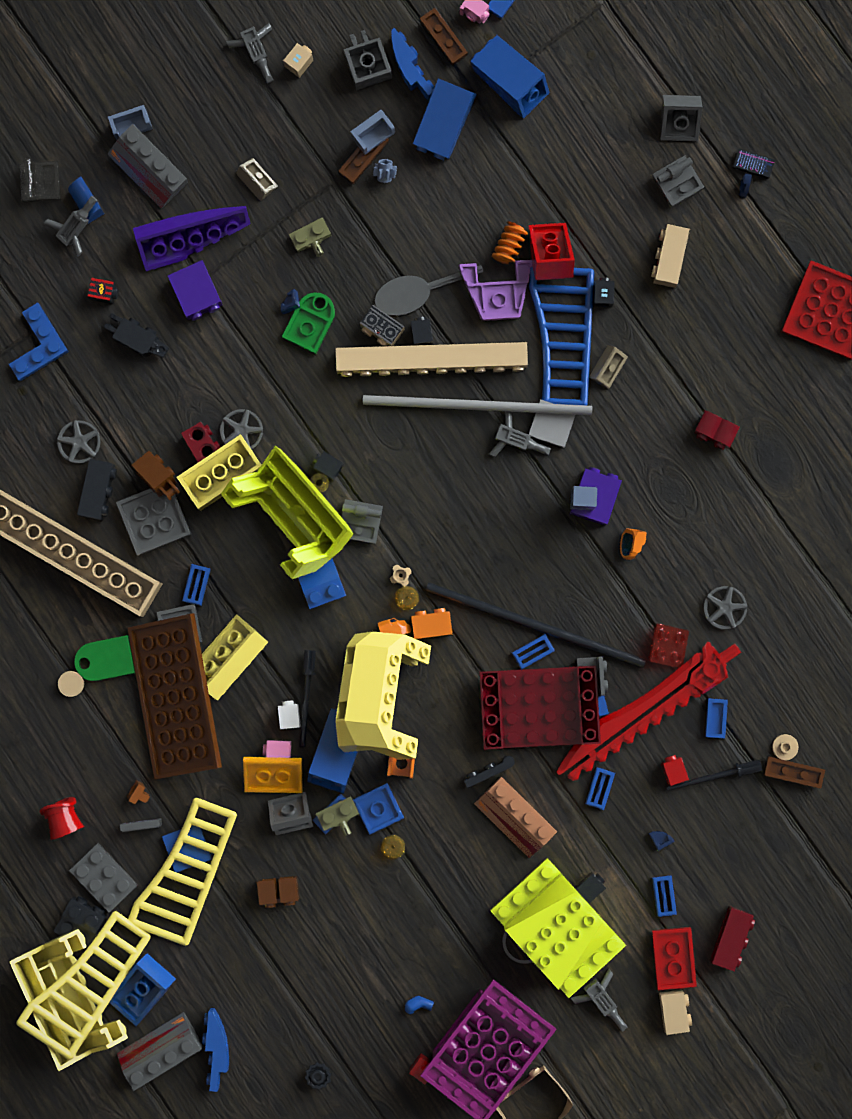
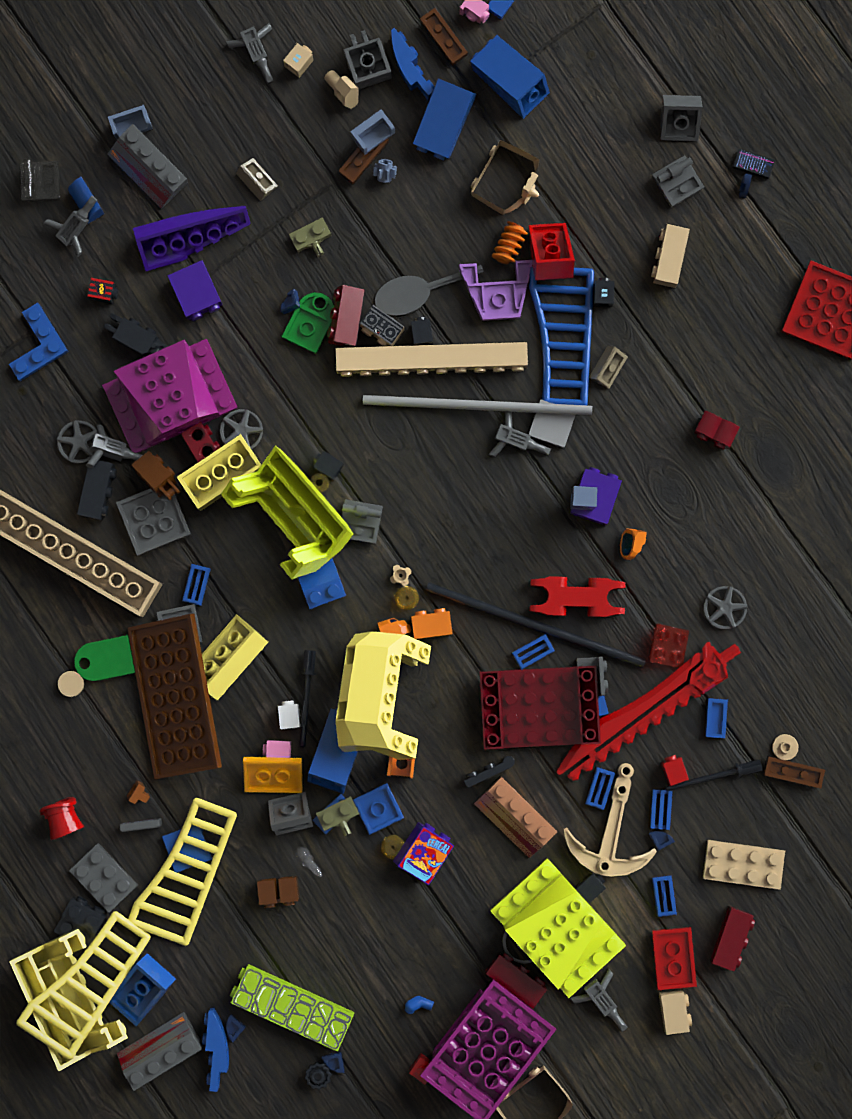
none -> dark grey piece [86,425,143,468]
none -> magenta wedge [102,339,238,453]
none -> dark blue tile [226,1014,246,1042]
none -> lime brick [230,964,354,1052]
none -> clear bar [295,847,322,877]
none -> dark blue tile [322,1052,345,1073]
none -> tan piece [324,70,359,109]
none -> brick [327,285,364,348]
none -> brick [393,822,454,885]
none -> tan piece [471,140,539,215]
none -> dark red brick [485,953,547,1009]
none -> red piece [529,576,626,617]
none -> tan piece [564,763,657,877]
none -> blue tile [650,789,672,830]
none -> tan plate [703,840,785,890]

